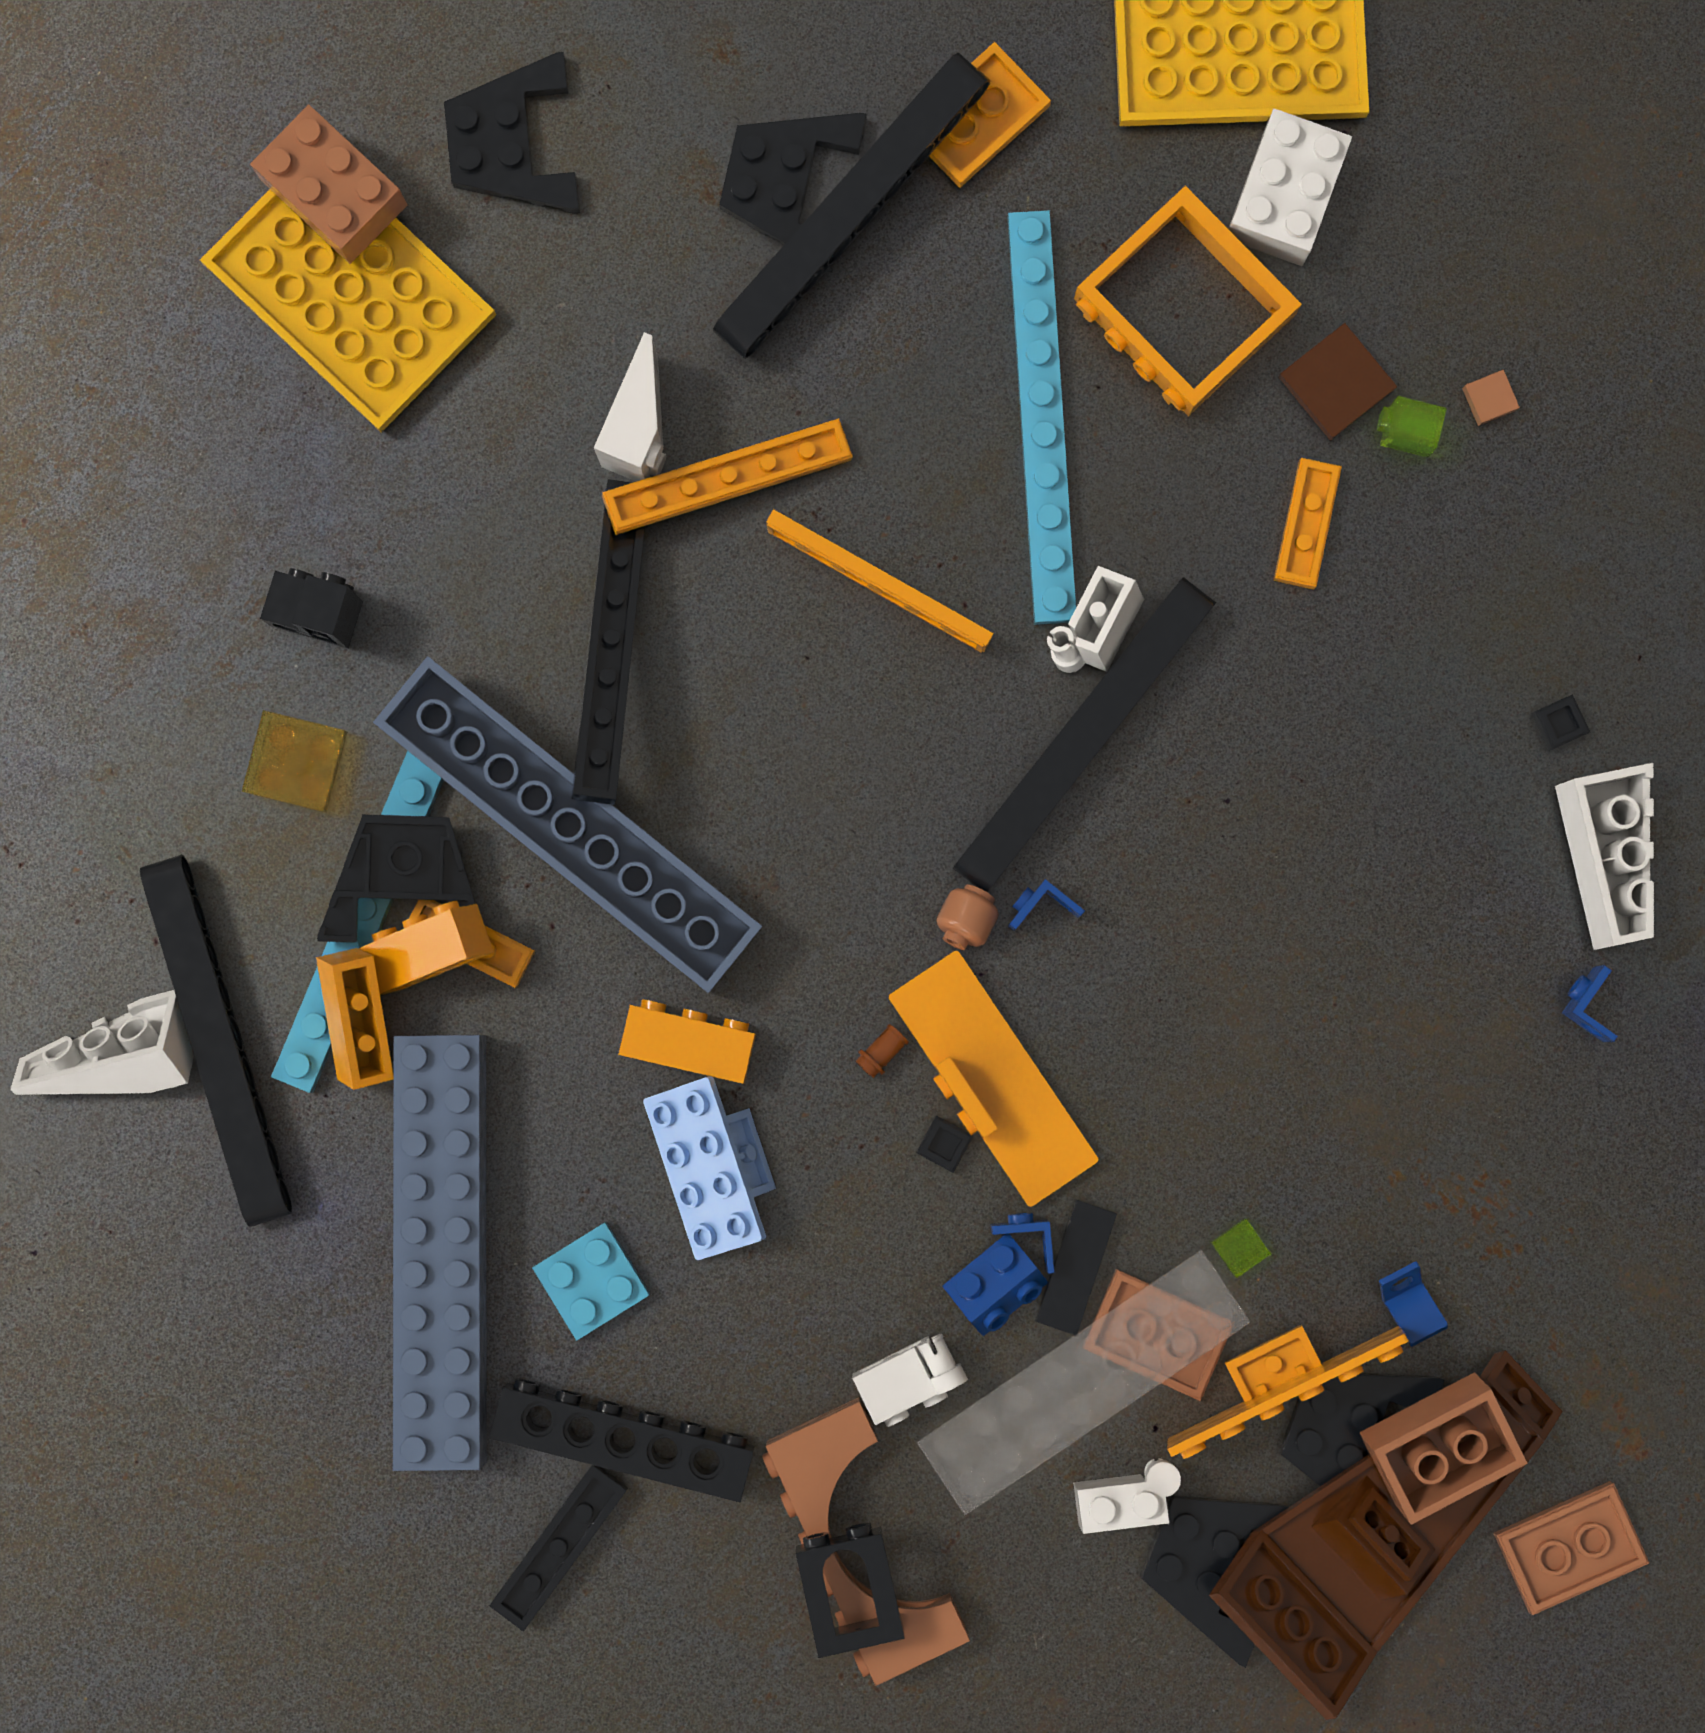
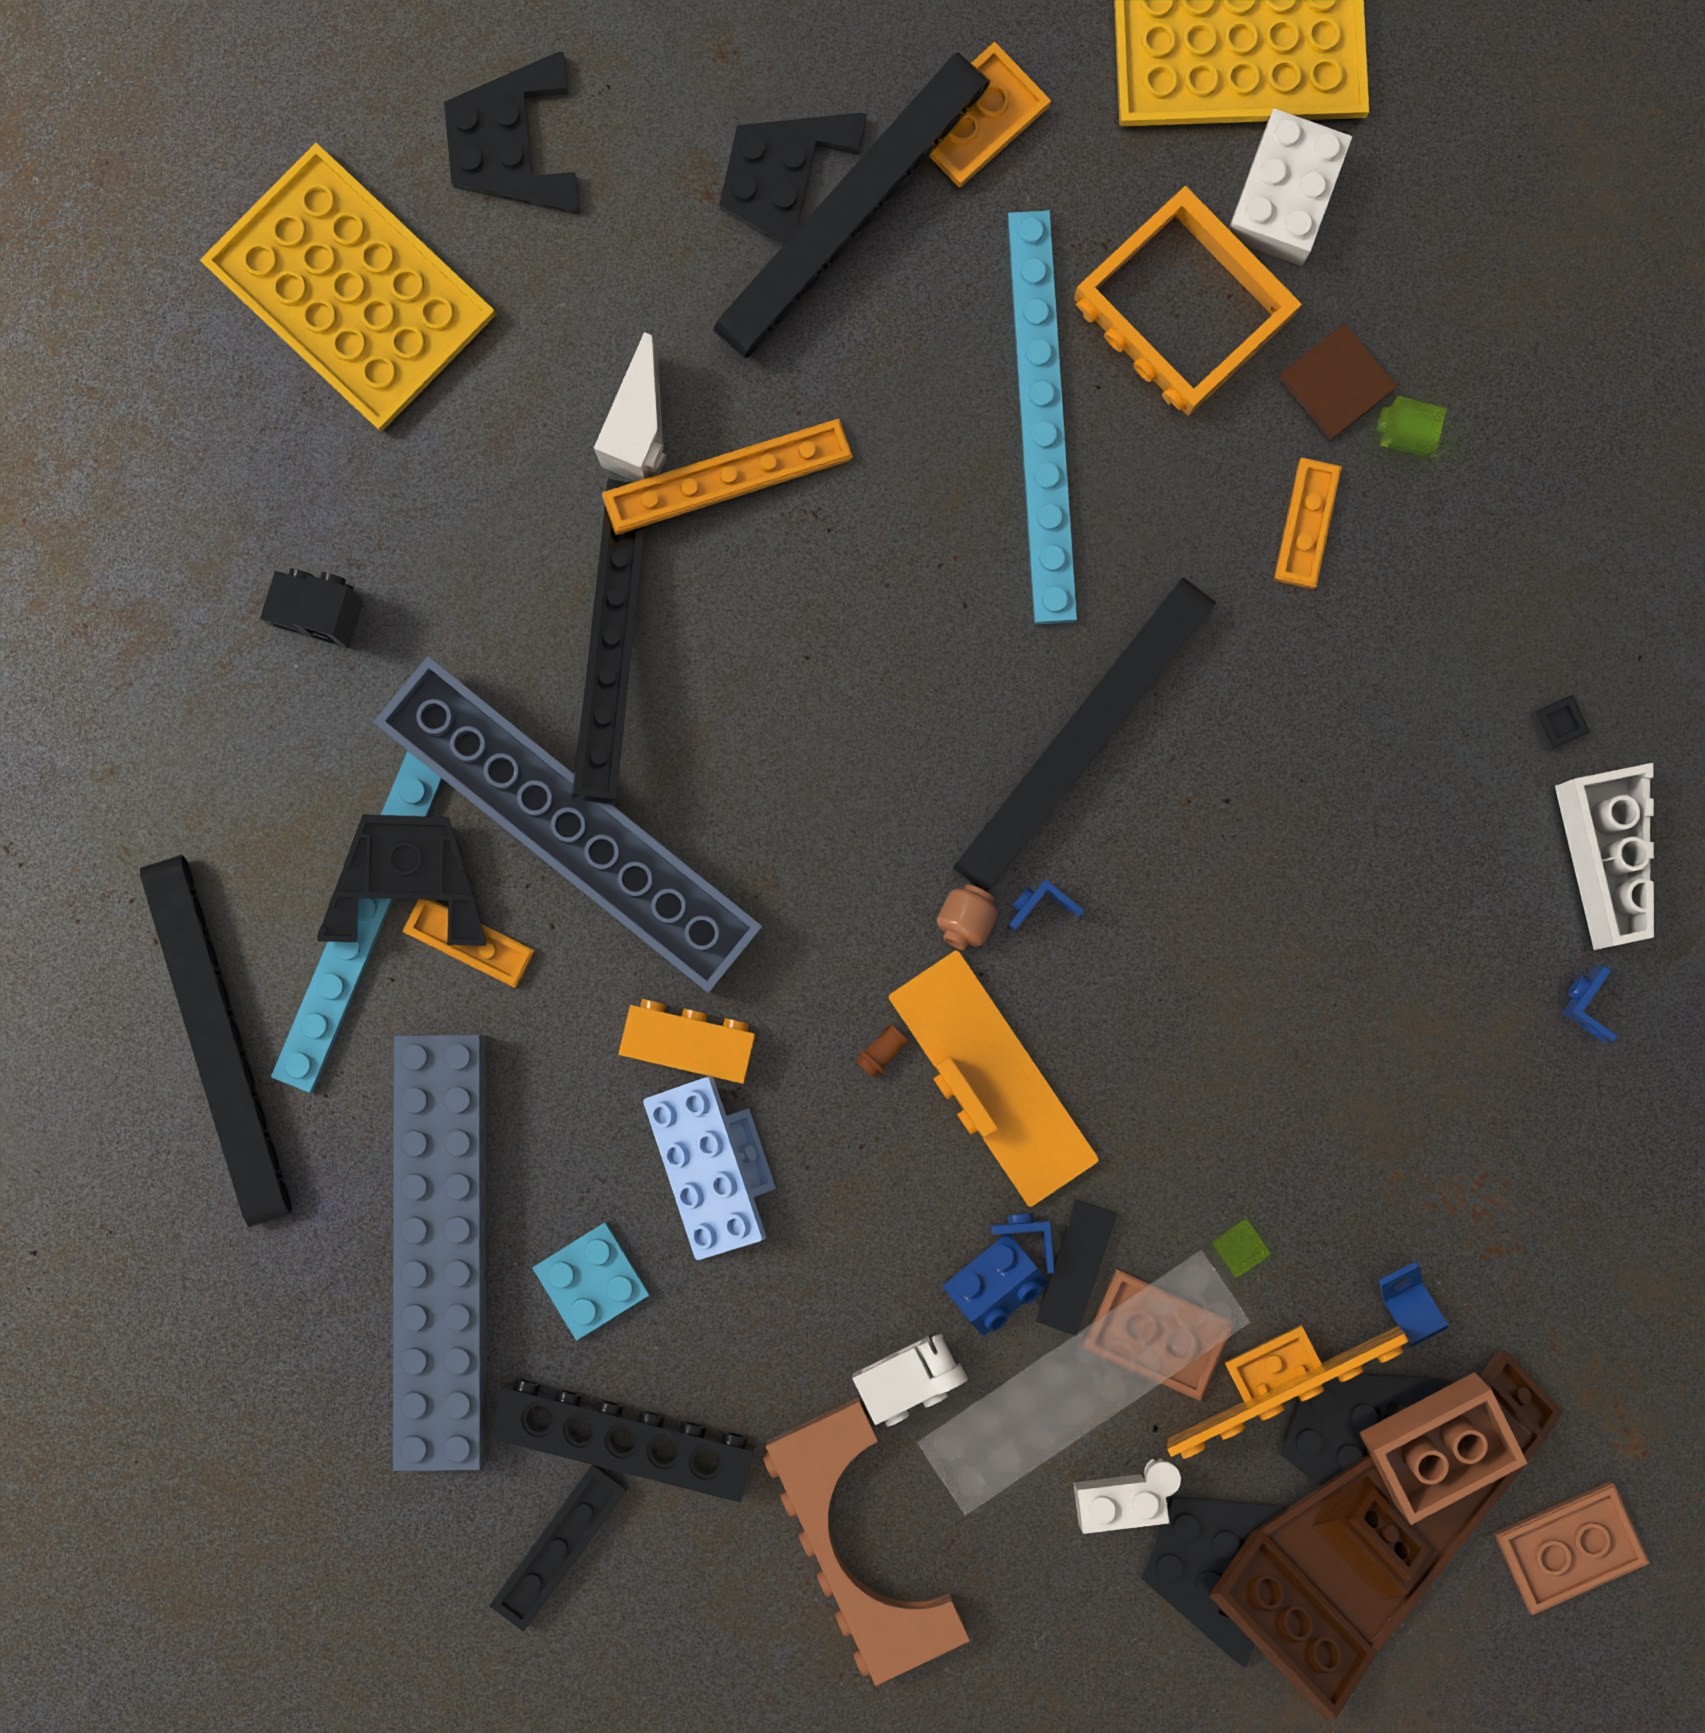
white wedge [11,990,194,1095] -> none
clear yellow plate [242,710,348,813] -> none
nougat brick [250,104,408,264] -> none
light orange brick [316,948,394,1090] -> none
light orange brick [358,901,493,995] -> none
light orange tile [766,509,993,653] -> none
black panel [796,1523,905,1658] -> none
black tile [916,1116,973,1173] -> none
white hinge [1047,566,1144,673] -> none
nougat tile [1462,370,1520,426] -> none

